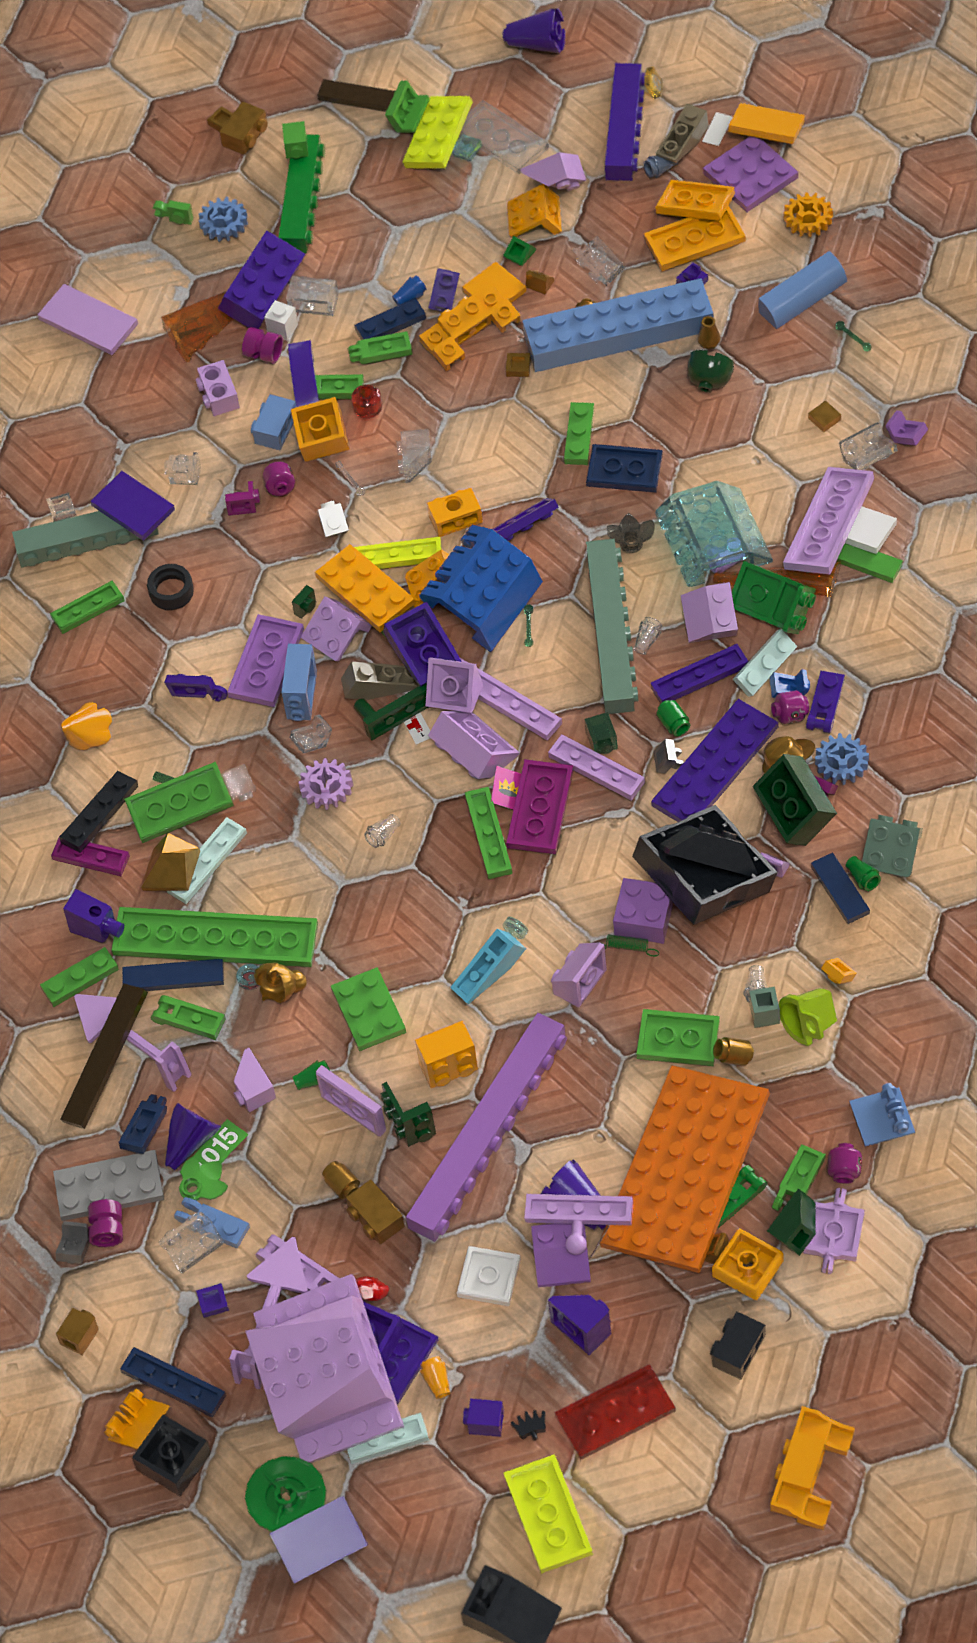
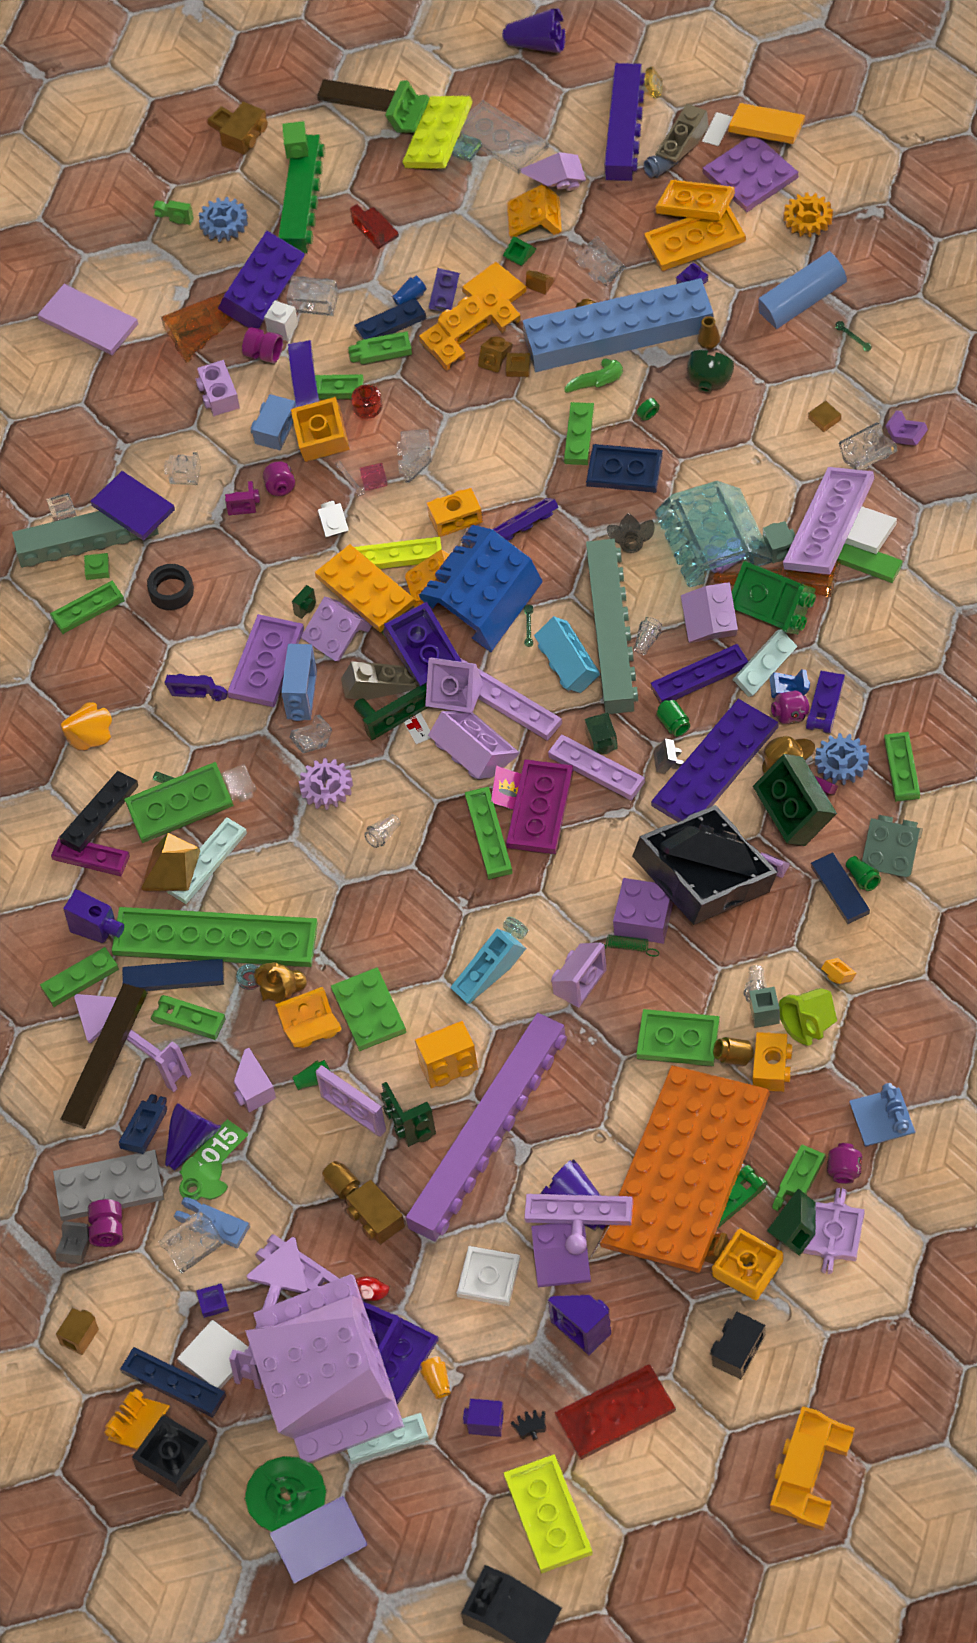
none -> bright green plate [84,553,110,580]
none -> white tile [177,1320,248,1389]
none -> light orange bracket [275,987,342,1048]
none -> clear red panel [350,204,399,249]
none -> clear pink tile [359,463,388,491]
none -> pearl gold bracket [478,336,513,372]
none -> medium azure brick [534,616,600,693]
none -> bright green piece [565,358,623,393]
none -> green tile [636,398,660,421]
none -> light orange brick [753,1032,793,1092]
none -> sand green brick [763,521,795,563]
none -> bright green tile [884,732,920,802]

